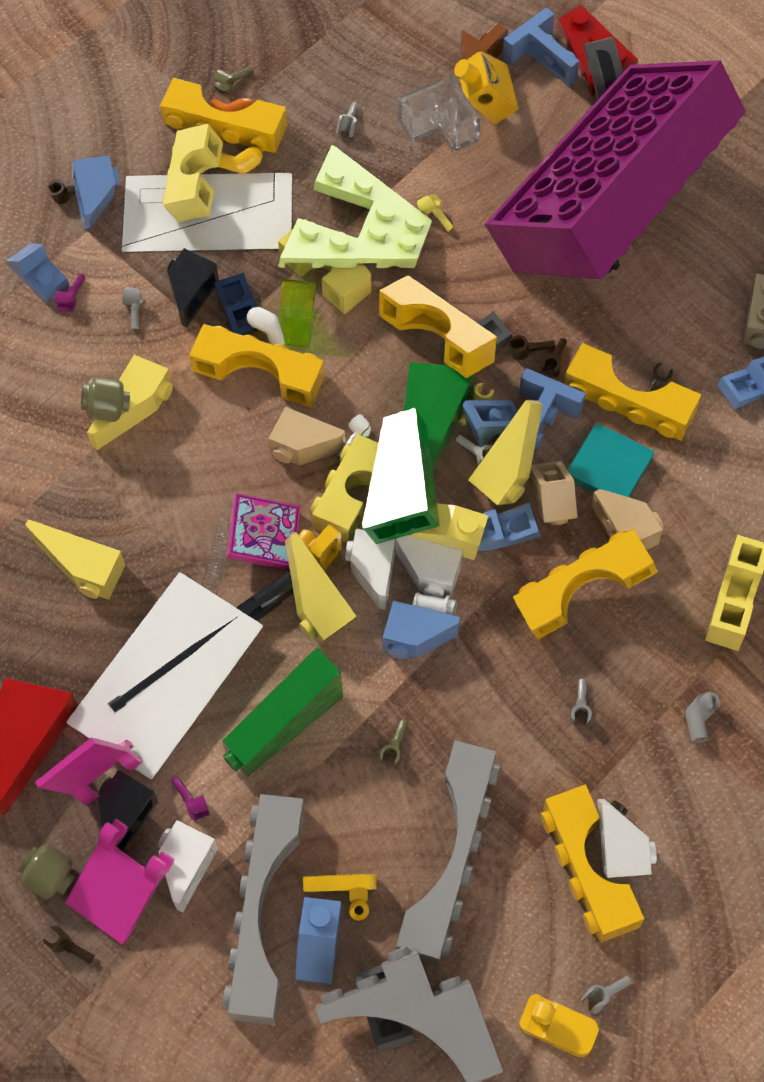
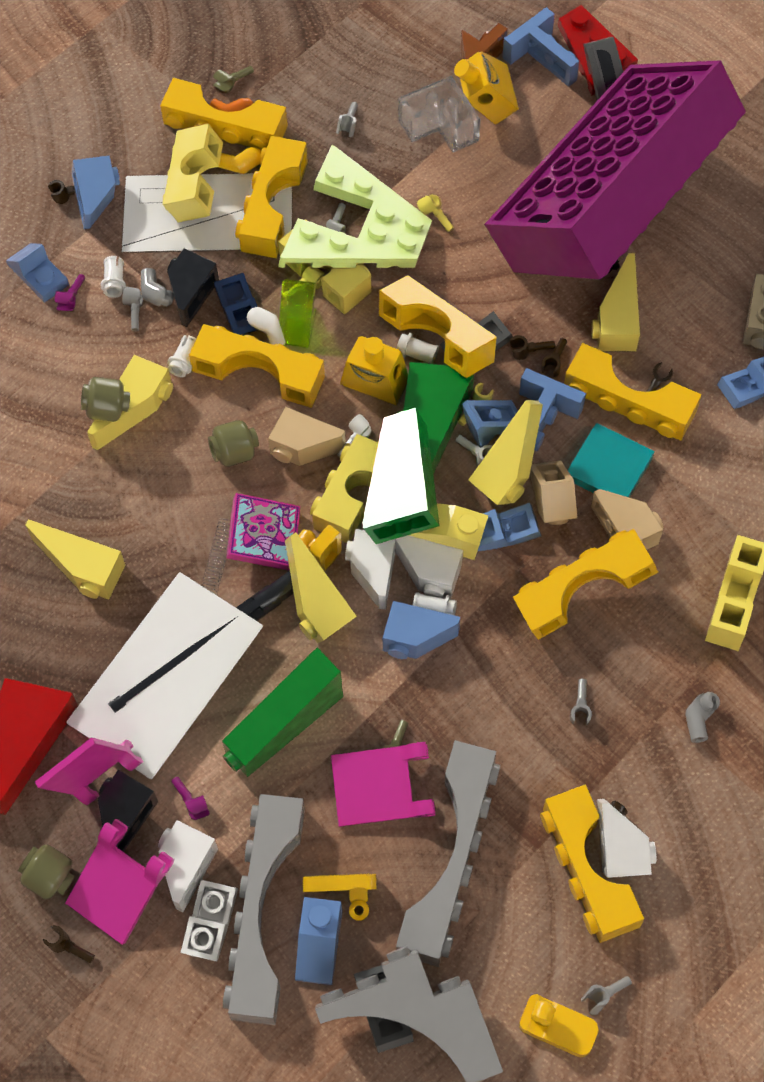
none -> white pin [101,256,126,298]
none -> light grey arm [141,268,174,307]
none -> white pin [167,335,196,377]
none -> white slope [181,880,238,961]
none -> olive head [208,420,259,467]
none -> yellow arch [235,136,308,259]
none -> light yellow hand [283,266,324,299]
none -> light grey hand [326,203,346,233]
none -> dark pink flag [331,742,436,827]
none -> yellow torso [340,336,408,405]
none -> white pin [396,333,439,364]
none -> light yellow slope [592,253,640,351]

